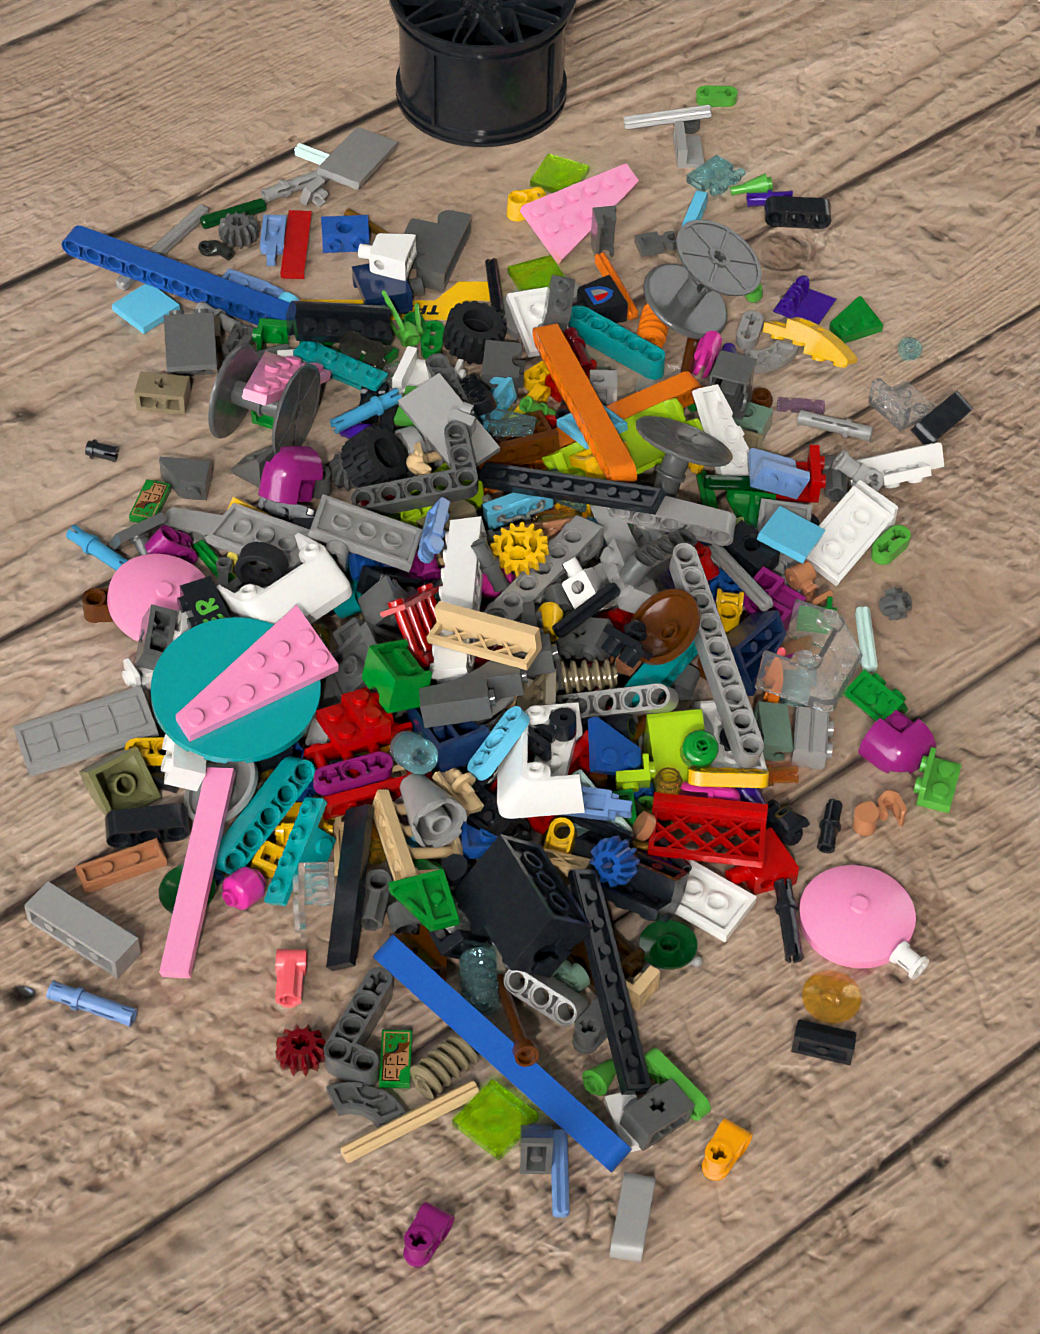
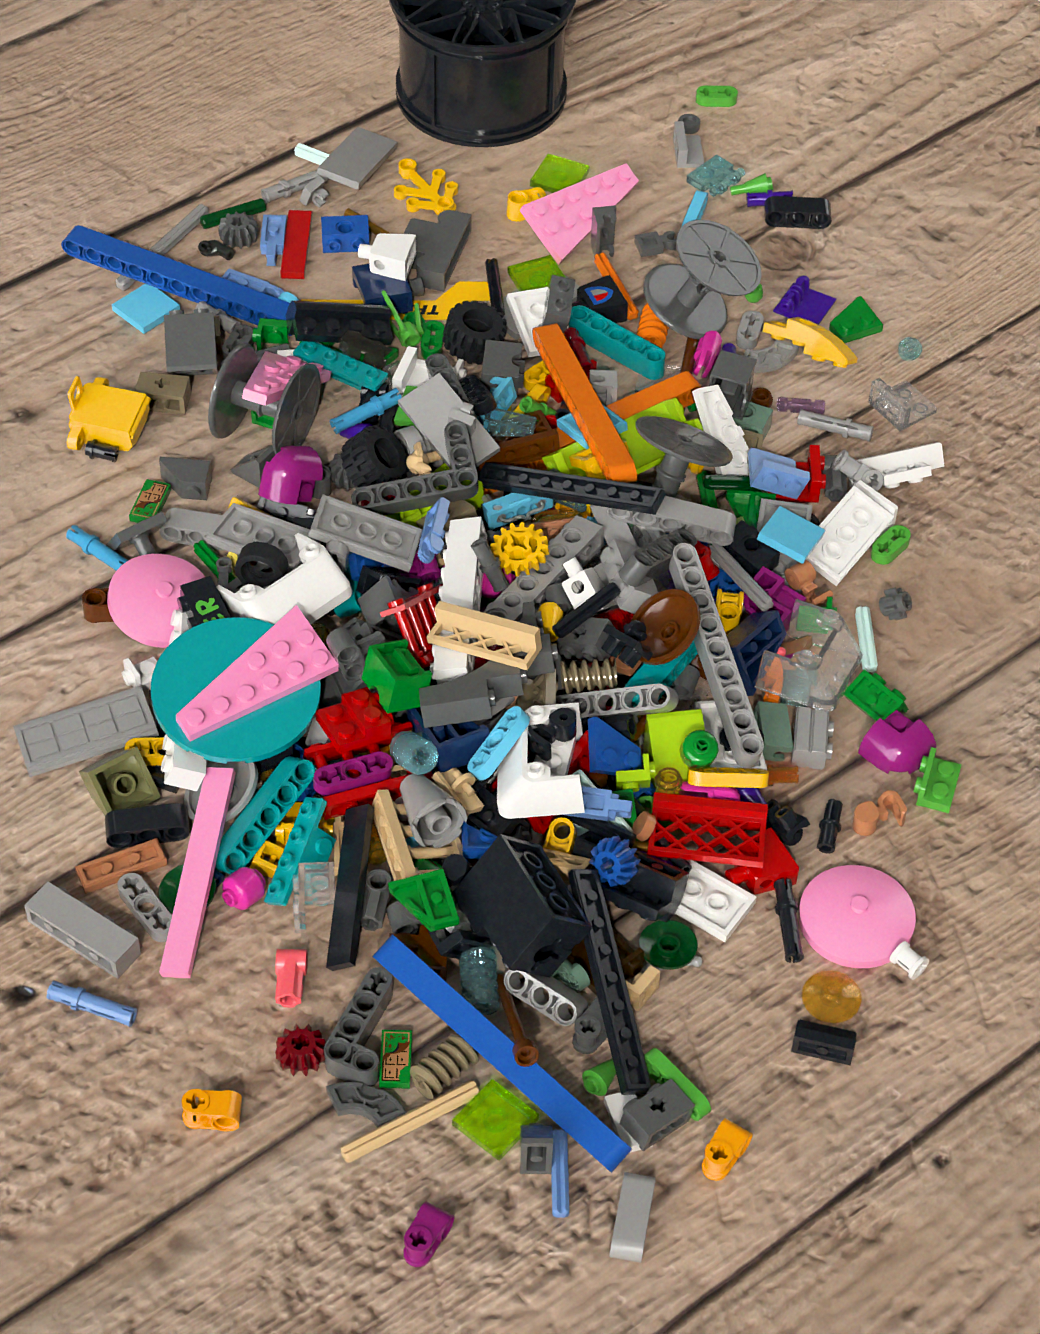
dark grey brick [134,604,177,670] -> none
magenta piece [145,525,197,564] -> none
axle [624,105,712,130] -> none
black beam [911,390,974,445] -> none
none -> yellow piece [67,376,151,451]
none -> light grey beam [117,873,172,942]
none -> light orange piece [181,1089,242,1132]
none -> dark grey beam [326,628,386,682]
none -> yellow plant [394,158,458,215]

